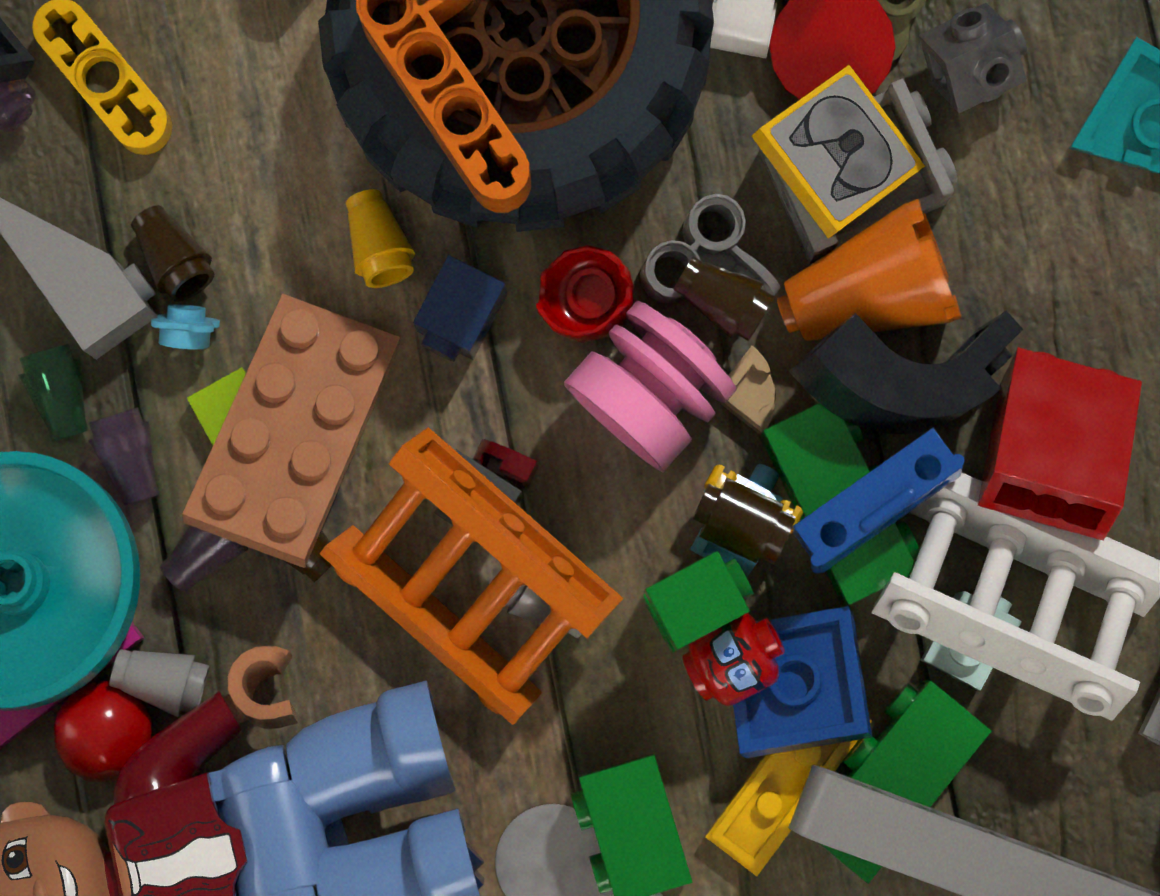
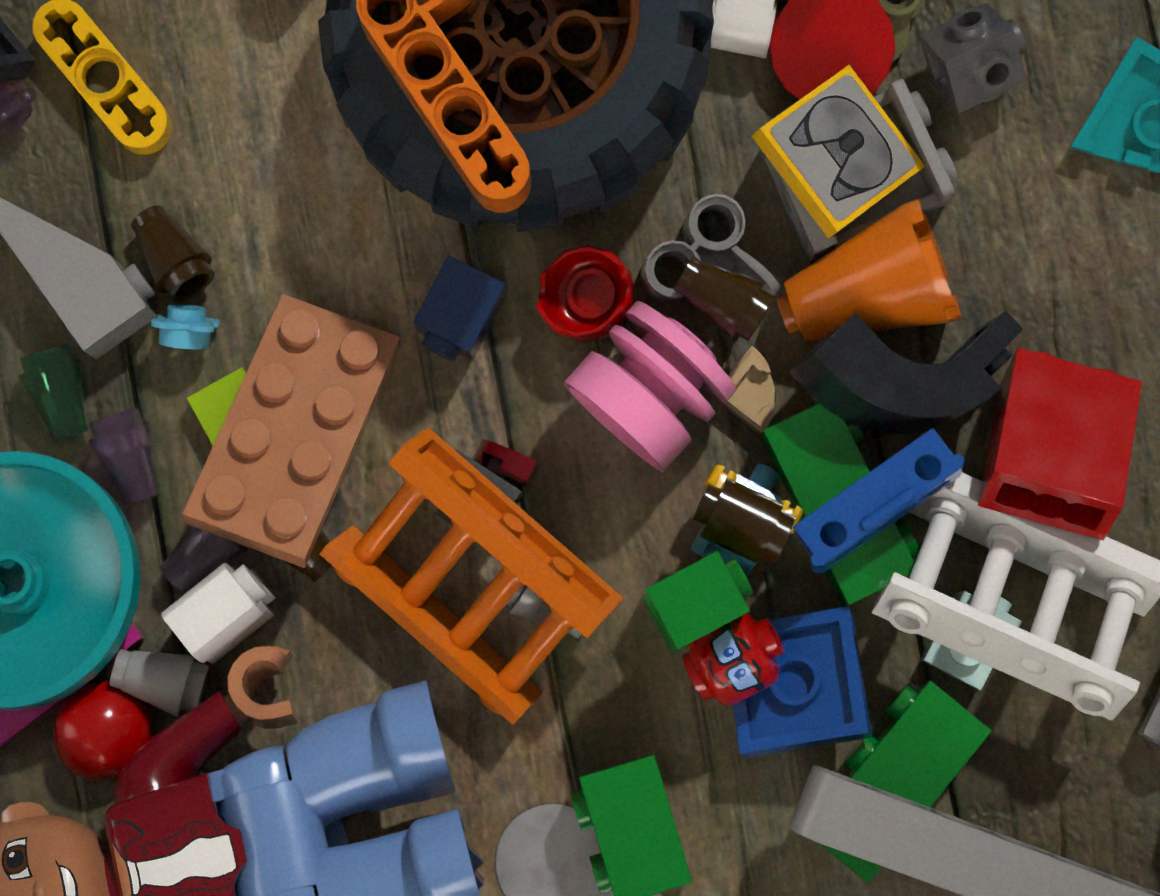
yellow cone [345,189,415,288] -> none
yellow tile [705,720,872,876] -> none
none -> white brick [161,563,276,664]

